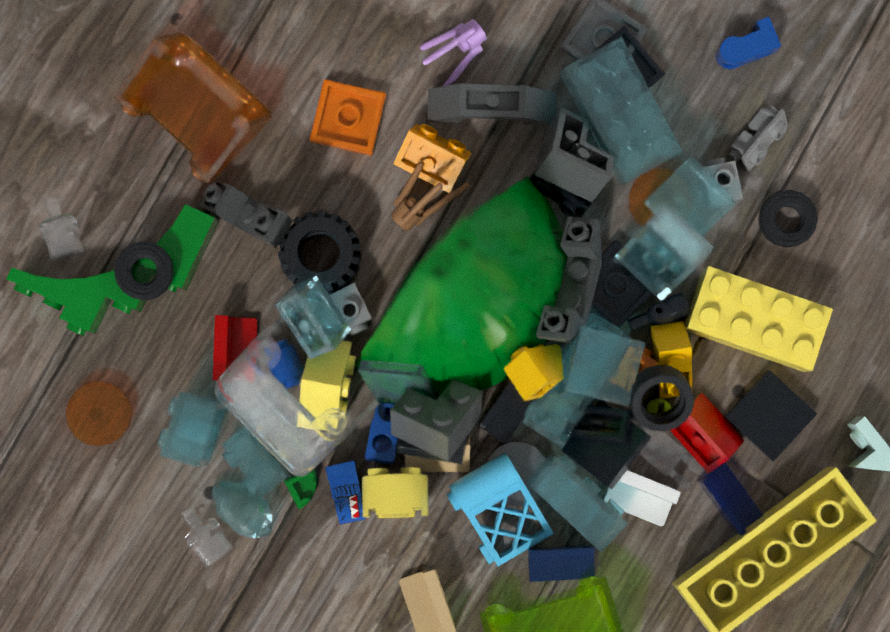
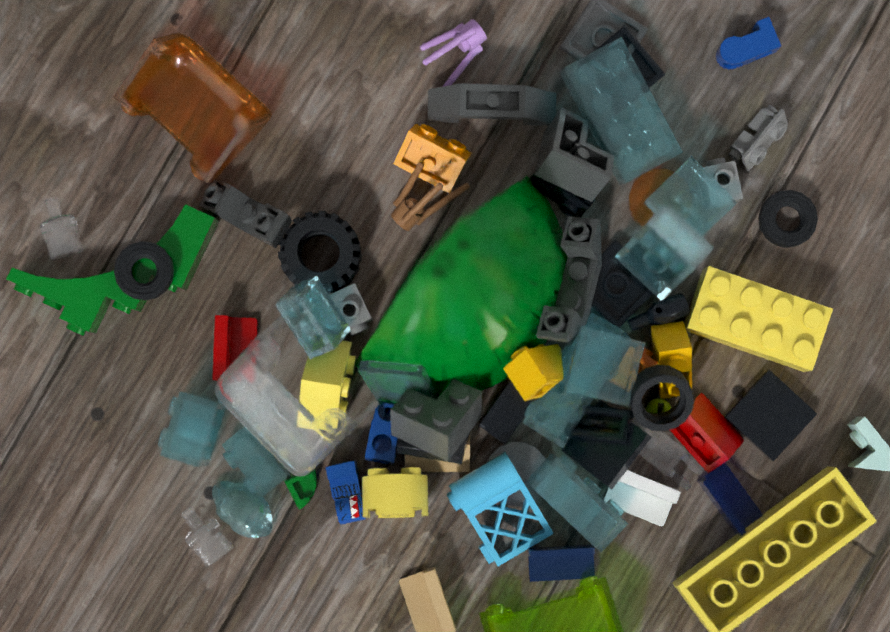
clear orange tile [66,381,133,446] -> none
blue brick [263,339,304,390] -> none
orange tile [309,79,386,156] -> none

